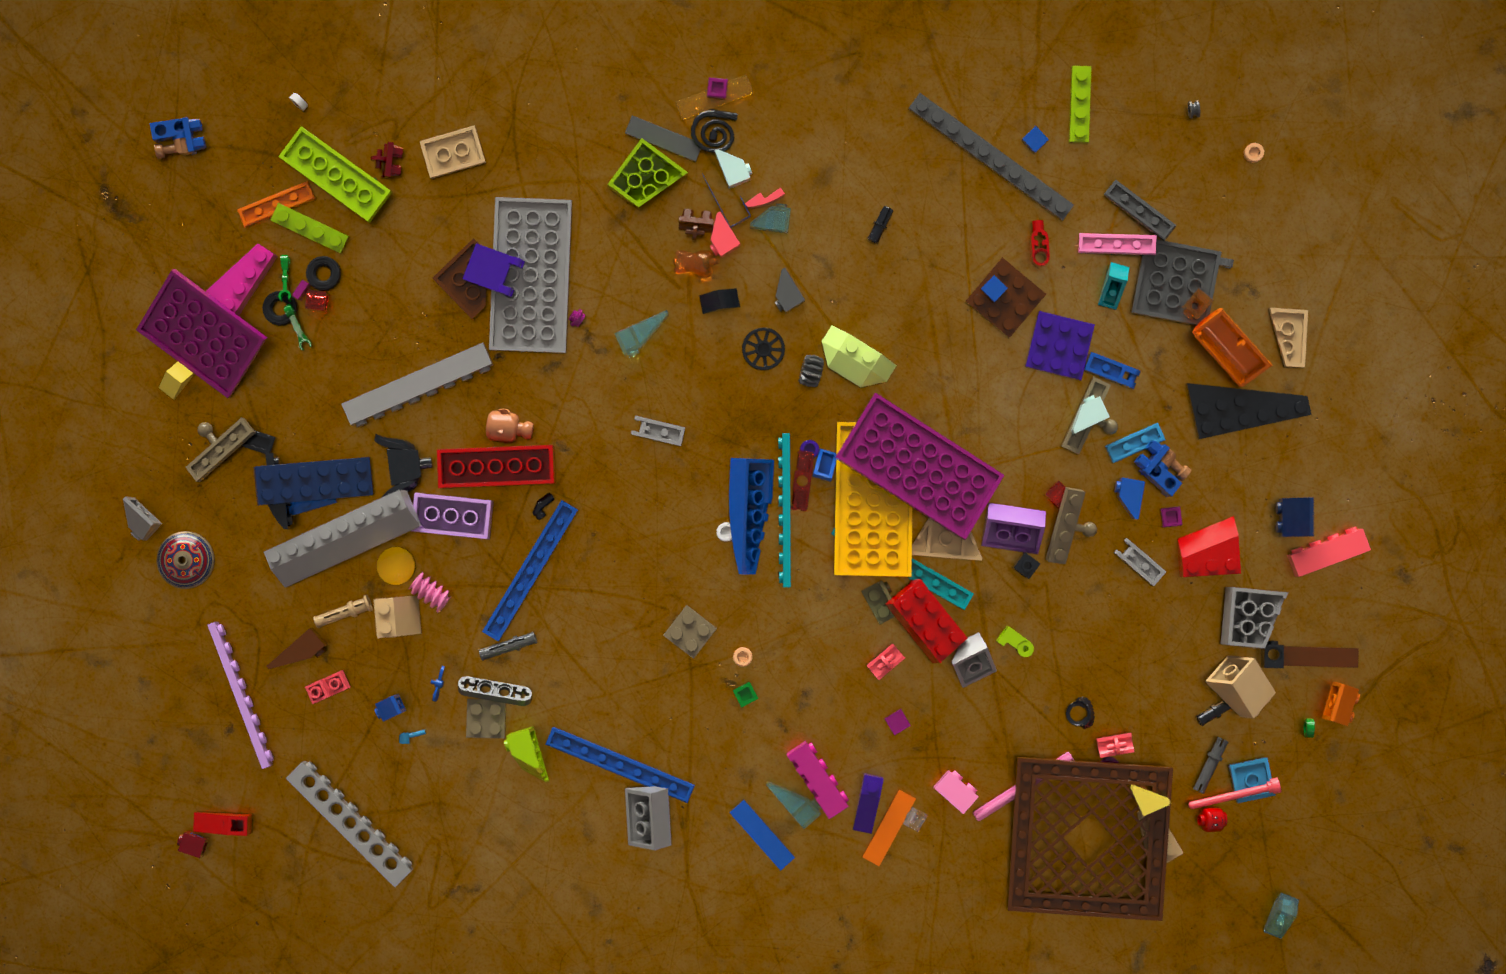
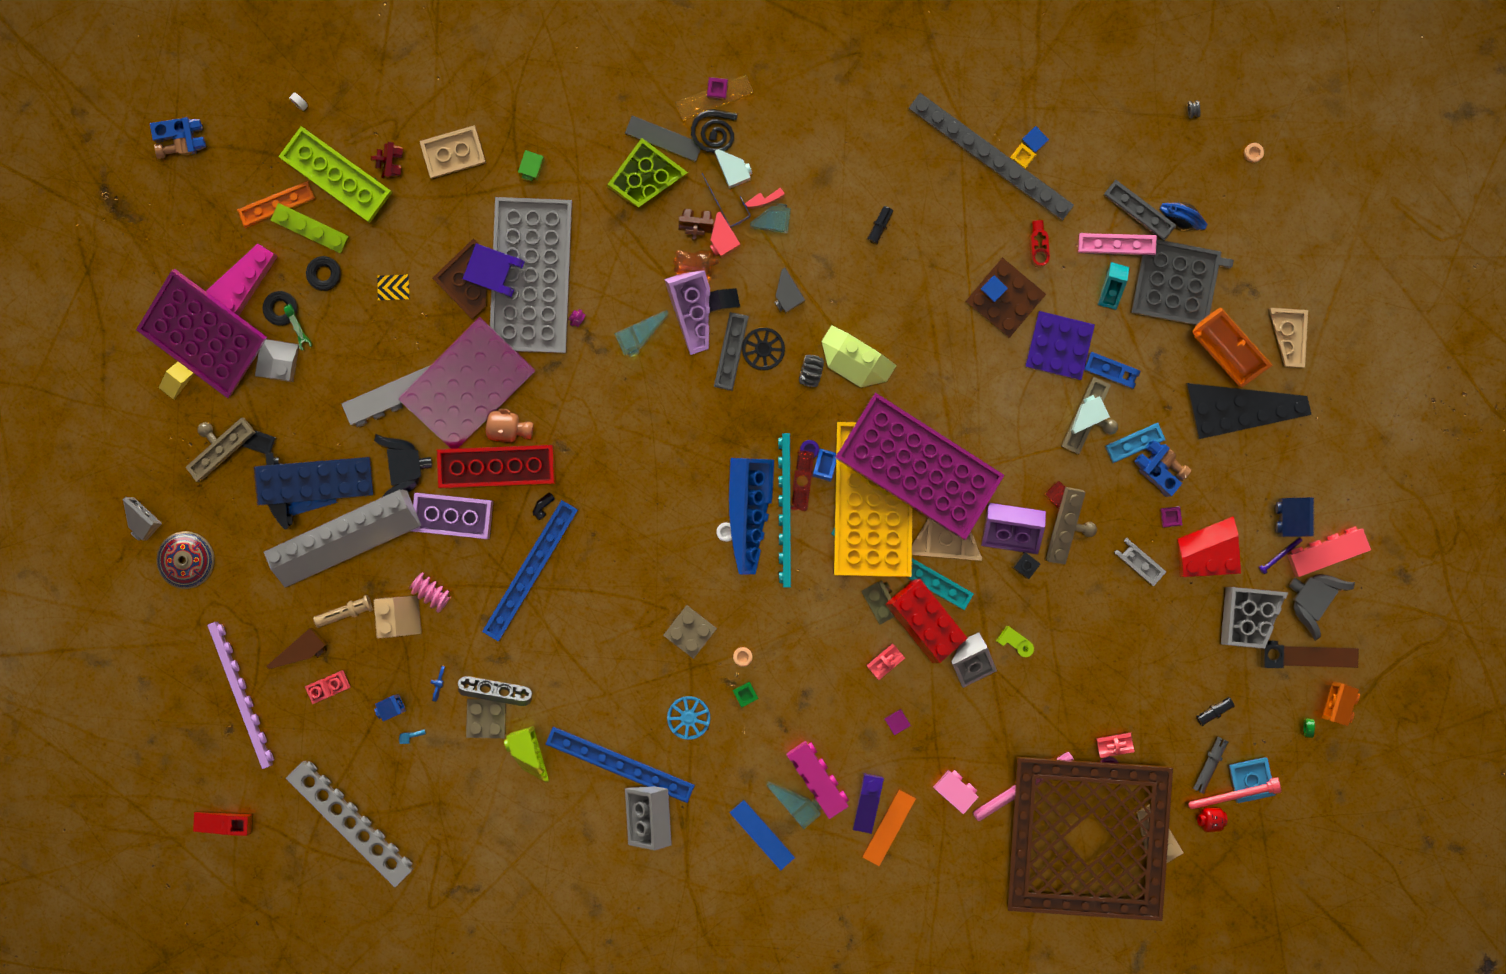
dark red brick [177,831,209,858] -> none
green piece [278,255,292,302] -> none
magenta tile [292,280,311,301] -> none
clear red brick [305,289,330,313] -> none
yellow dish [377,547,415,585] -> none
dark grey pin [479,631,537,661] -> none
light grey hinge [631,416,685,446] -> none
clear plate [903,807,928,832] -> none
black piece [1066,697,1095,729] -> none
lime plate [1069,66,1091,143] -> none
blue slope [1114,477,1145,520] -> none
light yellow slope [1130,785,1170,816] -> none
clear orange brick [1182,288,1213,320] -> none
tan slope [1206,655,1276,719] -> none
clear light blue slope [1264,893,1299,939] -> none
none -> light grey slope [255,339,299,382]
none -> sticker [377,275,409,300]
none -> magenta plate [398,317,535,449]
none -> bright green brick [518,150,545,182]
none -> lavender wedge [664,271,710,355]
none -> dark azure wheel [667,696,710,740]
none -> dark grey tile [714,312,749,391]
none -> yellow tile [1010,143,1037,169]
none -> blue hat [1160,202,1208,231]
none -> dark purple piece [1259,537,1303,574]
none -> dark grey torso [1288,574,1355,641]

